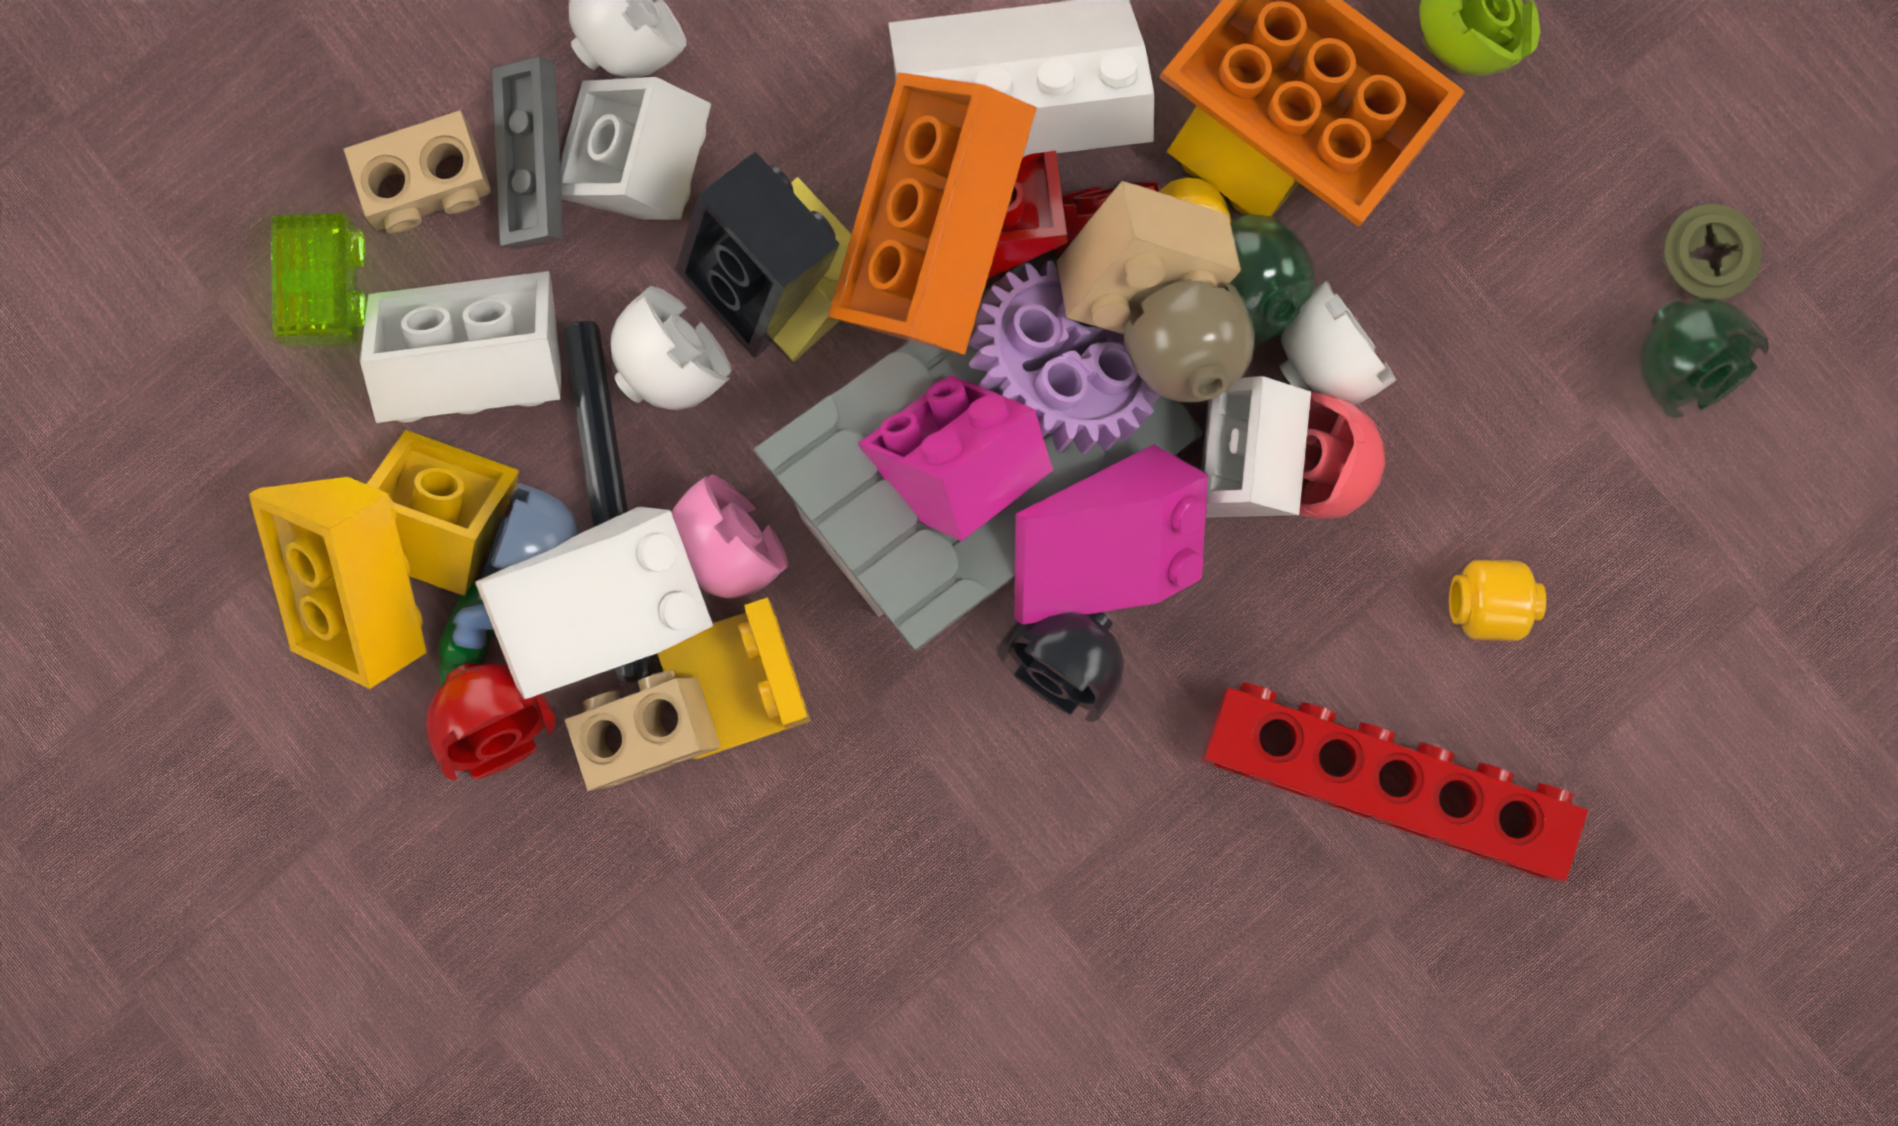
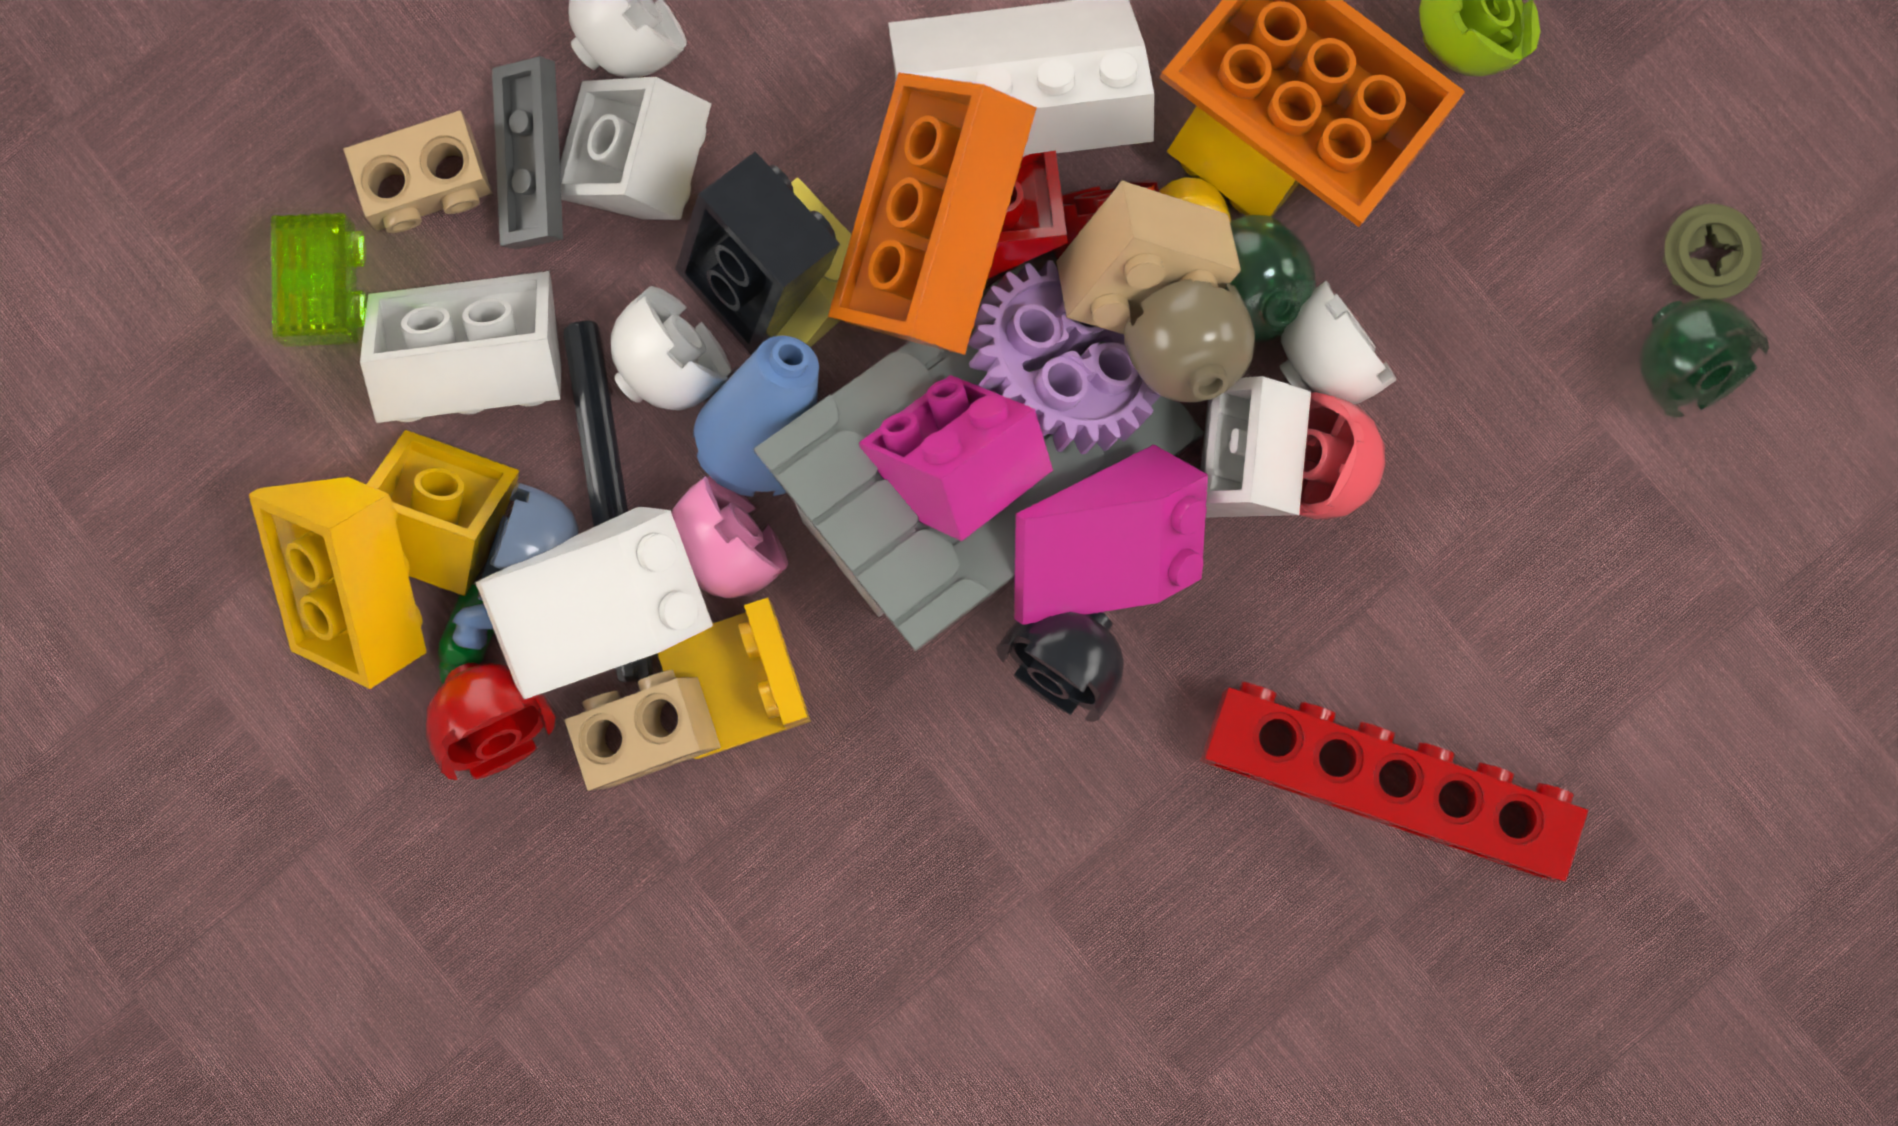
yellow head [1449,560,1546,641] -> none
none -> medium blue cone [693,336,819,497]

